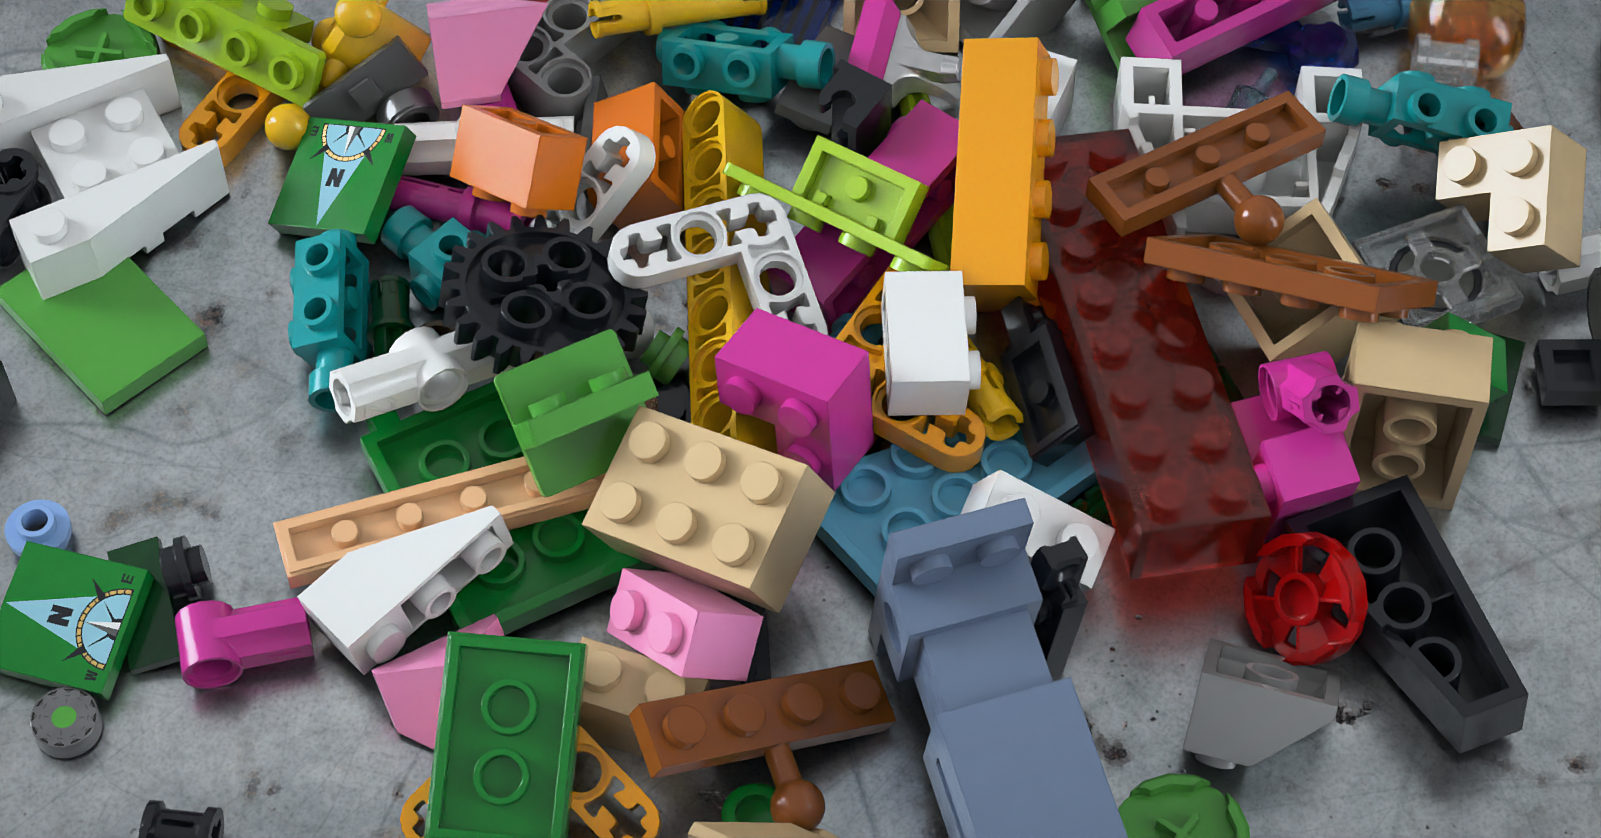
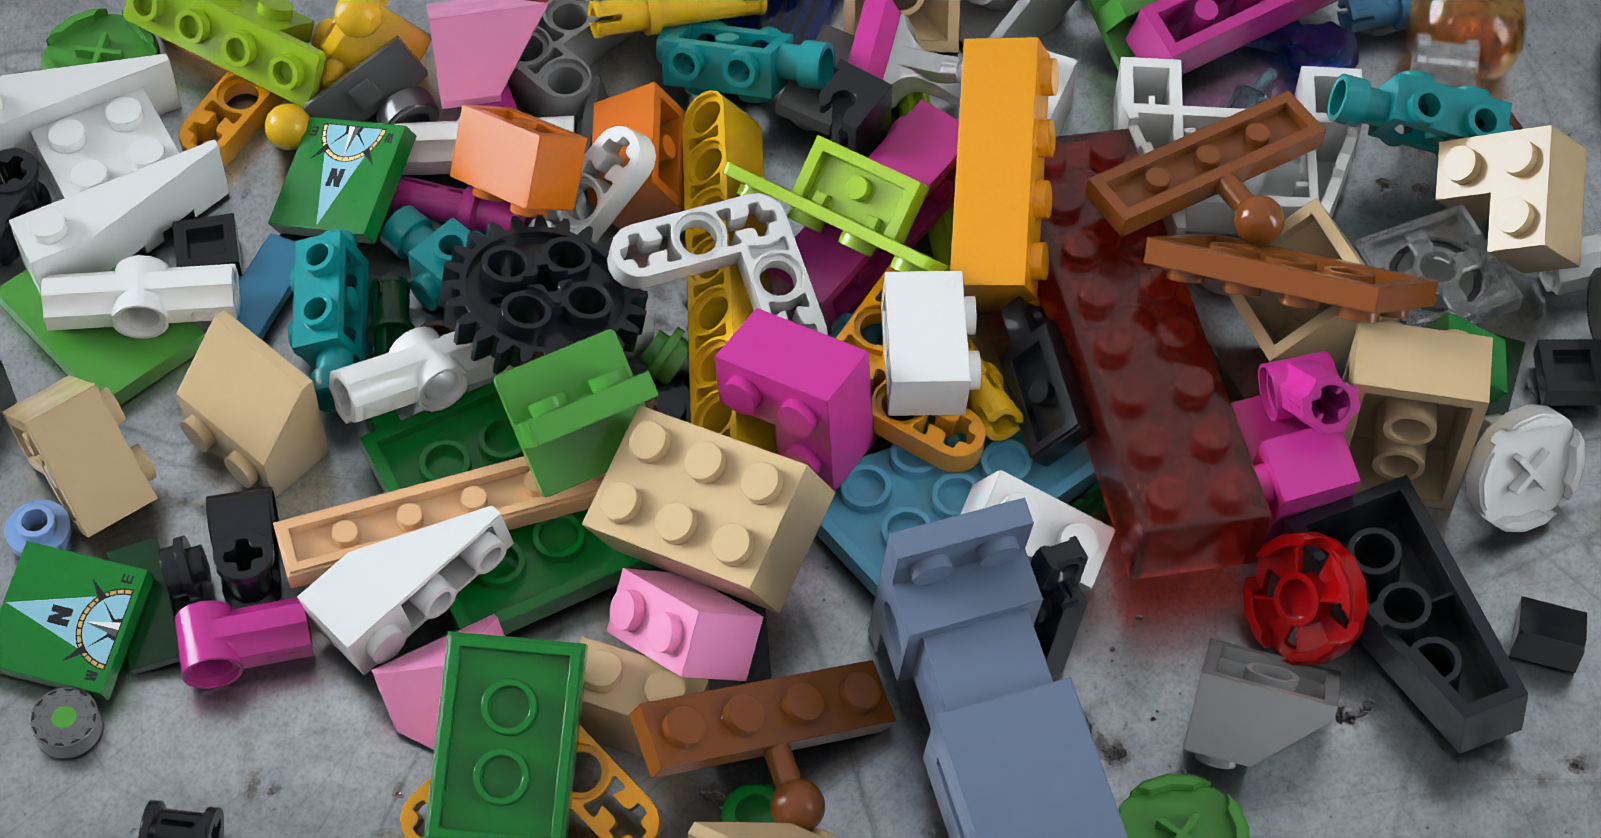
none -> tan brick [1,375,158,538]
none -> white piece [41,255,241,339]
none -> black plate [173,213,243,276]
none -> tan slope [176,309,329,498]
none -> black piece [206,487,283,609]
none -> dark azure piece [236,233,296,340]
none -> white tile [1465,405,1585,532]
none -> black slope [1509,596,1587,673]

